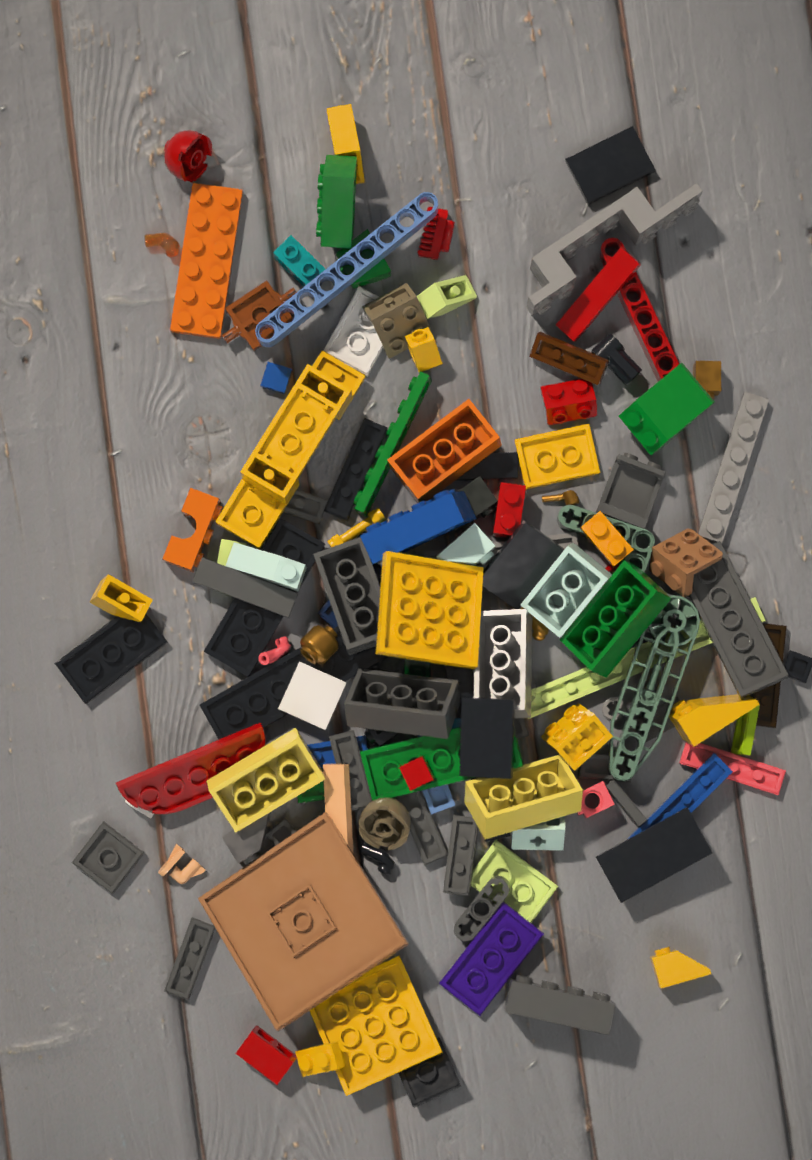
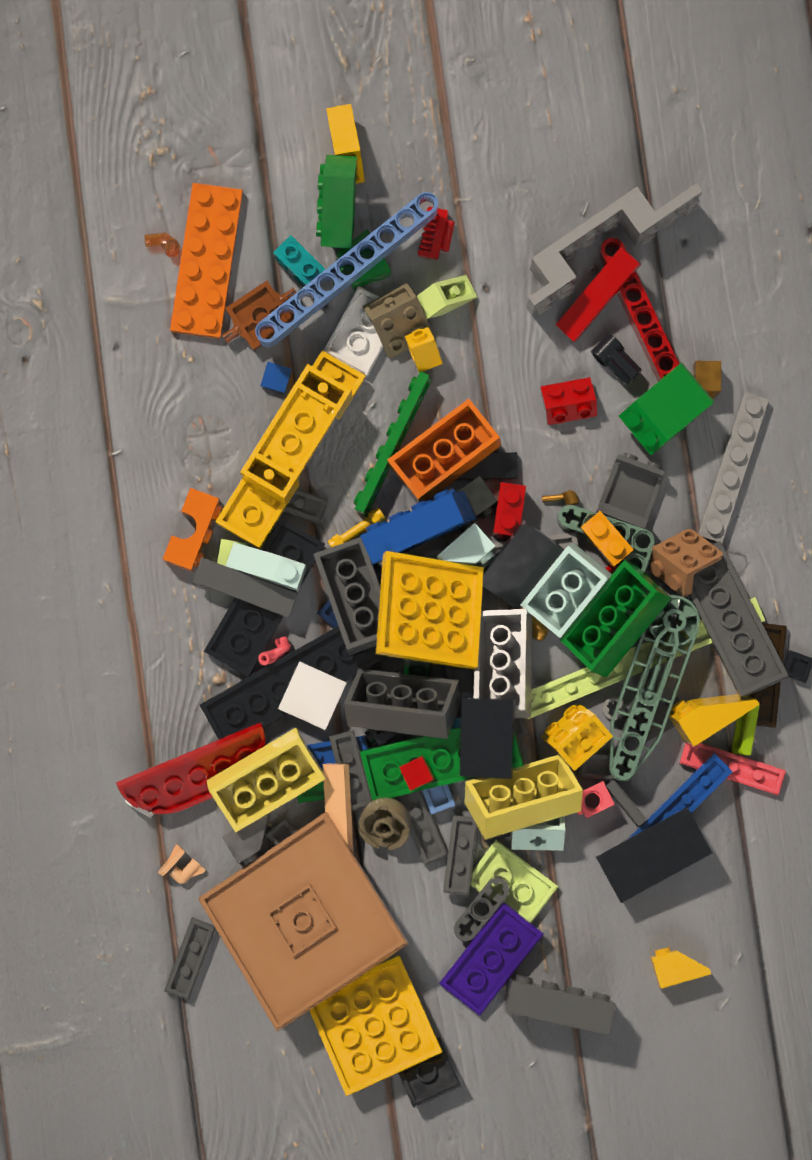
black tile [54,614,168,704] -> none
dark grey tile [72,821,145,894] -> none
yellow slope [90,574,153,622] -> none
red cylinder [164,130,212,182] -> none
red hinge [235,1025,297,1085] -> none
yellow plate [295,1041,345,1077] -> none
pearl gold head [300,625,338,664] -> none
black tile [324,418,388,522] -> none
black arm [361,842,395,875] -> none
yellow tile [514,424,600,490] -> none
reddish brown plate [529,332,609,385] -> none
black tile [565,126,656,205] -> none

